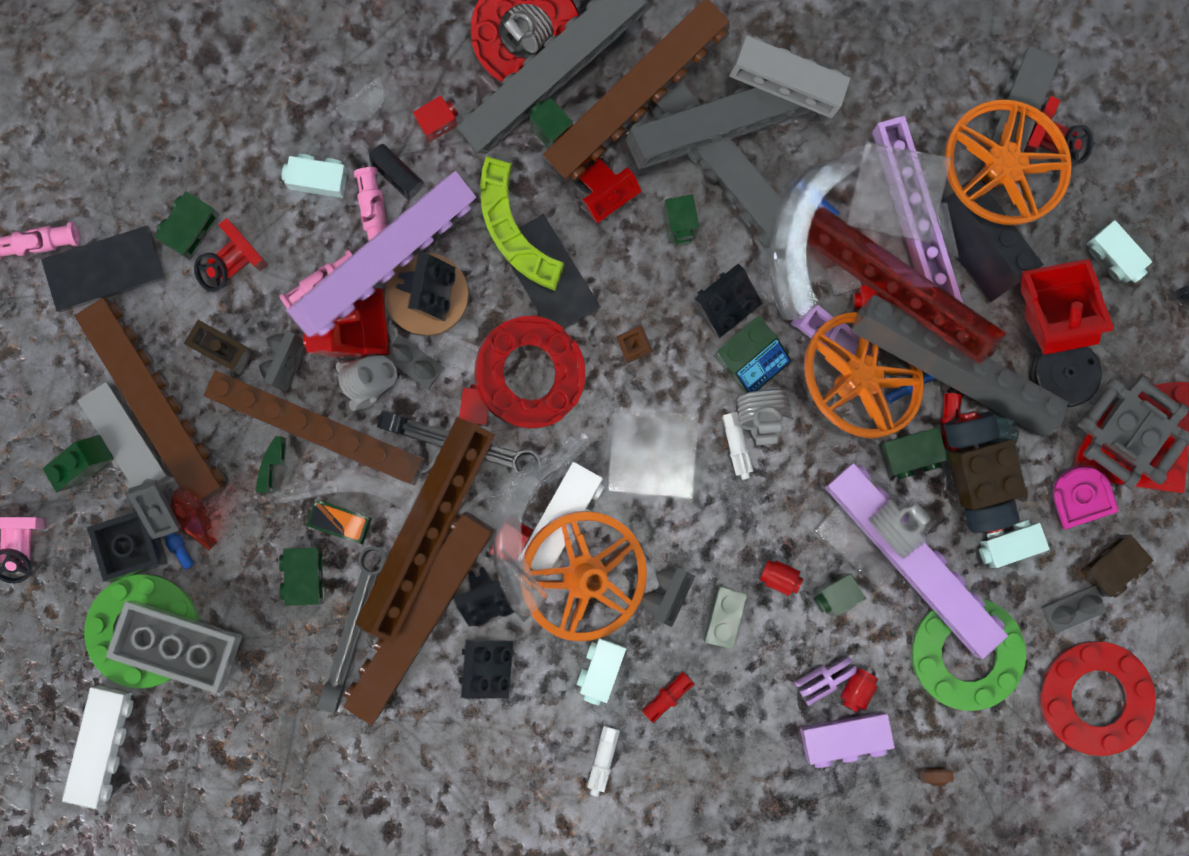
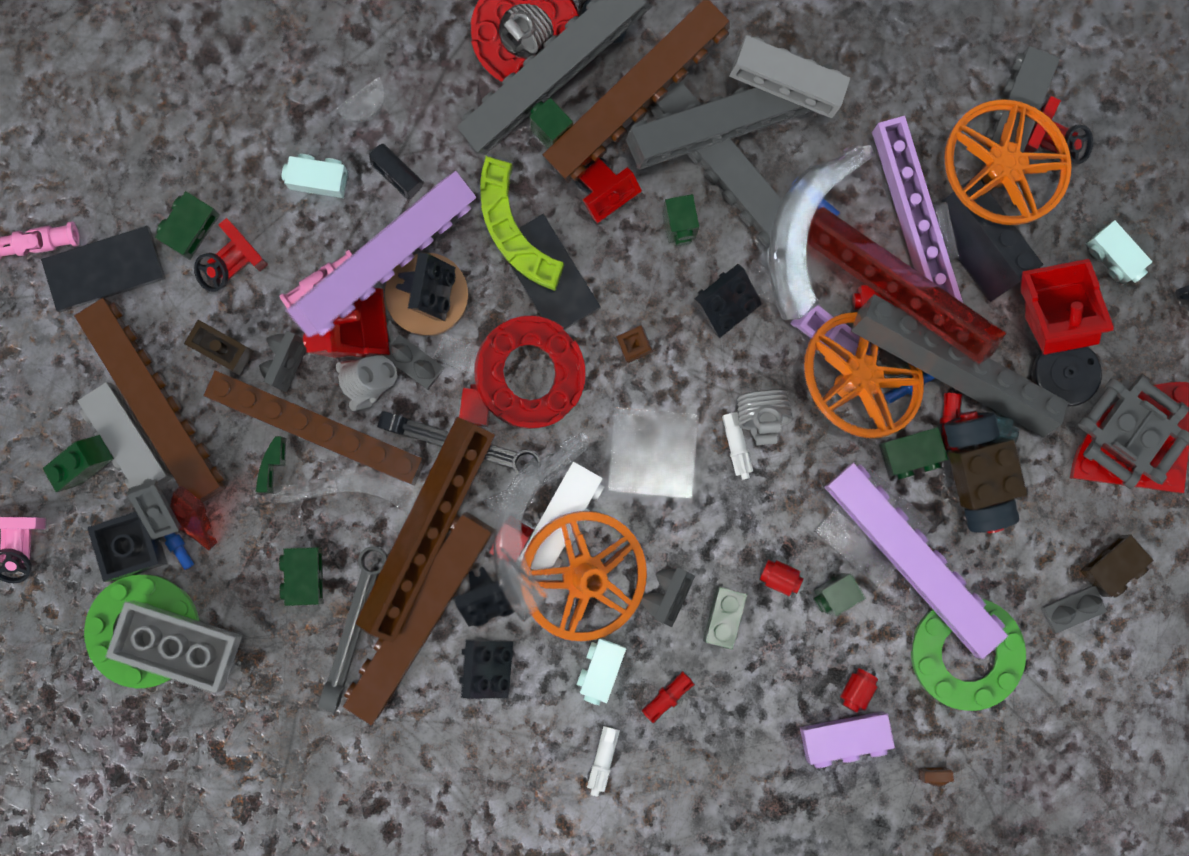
white brick [62,685,133,809] -> none
slope [306,499,372,545] -> none
bright pink piece [353,167,388,241] -> none
red brick [413,95,458,142] -> none
slope [714,315,792,393] -> none
lavender arm [794,657,856,706] -> none
clear tile [825,261,861,297] -> none
clear plate [847,142,951,243] -> none
light grey piece [868,498,931,559] -> none
light aqua brick [979,520,1050,568] -> none
red plate [1040,641,1156,756] -> none
dark pink tile [1053,465,1119,530] -> none

